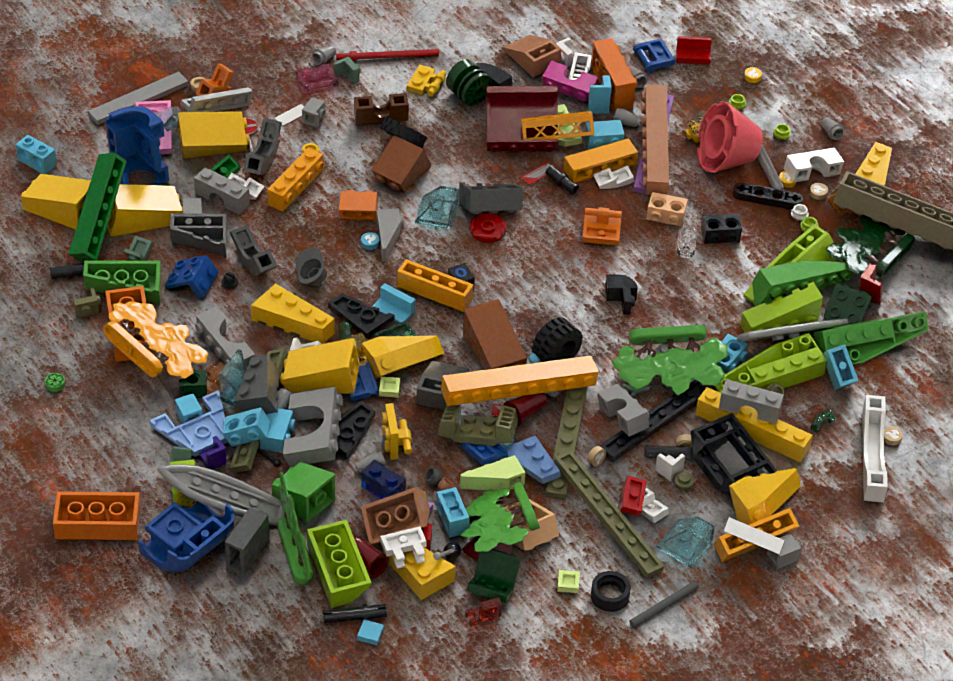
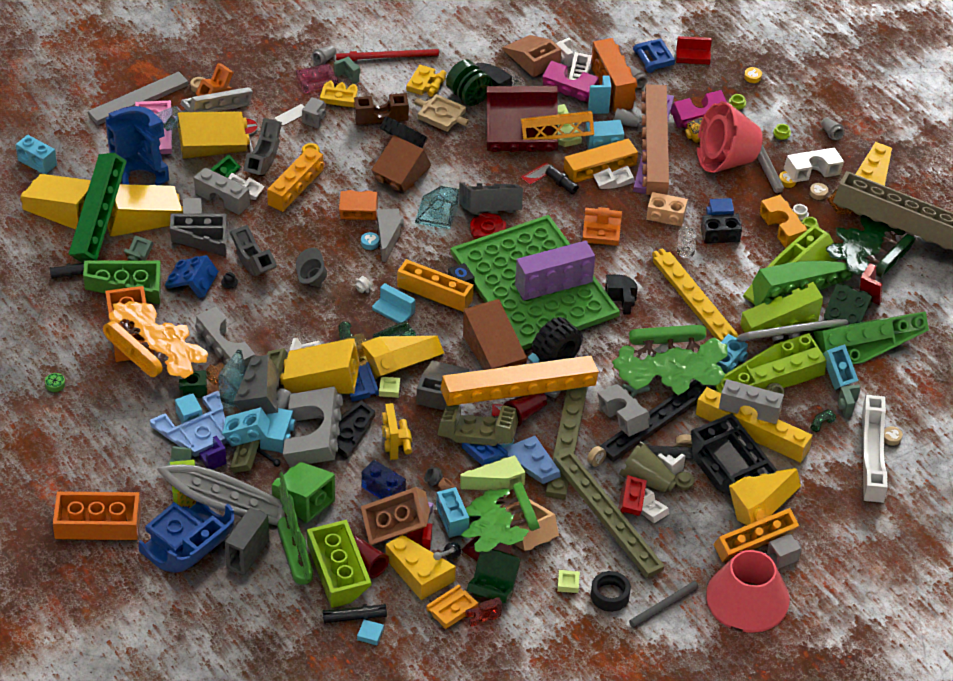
olive bracket [74,288,102,318] -> none
yellow wedge [251,284,335,344] -> none
black wing [328,294,395,339] -> none
light grey cone [355,451,386,474] -> none
white plate [380,527,427,569] -> none
clear light blue slope [656,517,715,567] -> none
white sticker [724,517,784,554] -> none
black beam [733,183,803,210] -> none
none -> yellow plate [320,81,358,108]
none -> white plate [355,276,372,293]
none -> tan plate [414,94,469,132]
none -> light orange plate [426,585,478,629]
none -> bright green plate [450,215,620,351]
none -> medium lavender brick [515,241,595,301]
none -> olive cone [619,442,677,493]
none -> yellow hinge [652,248,738,341]
none -> dark pink arch [670,90,727,128]
none -> blue brick [706,198,734,215]
none -> coral cone [706,550,790,633]
none -> light orange arch [759,195,807,249]
none -> sand green bracket [838,385,860,417]

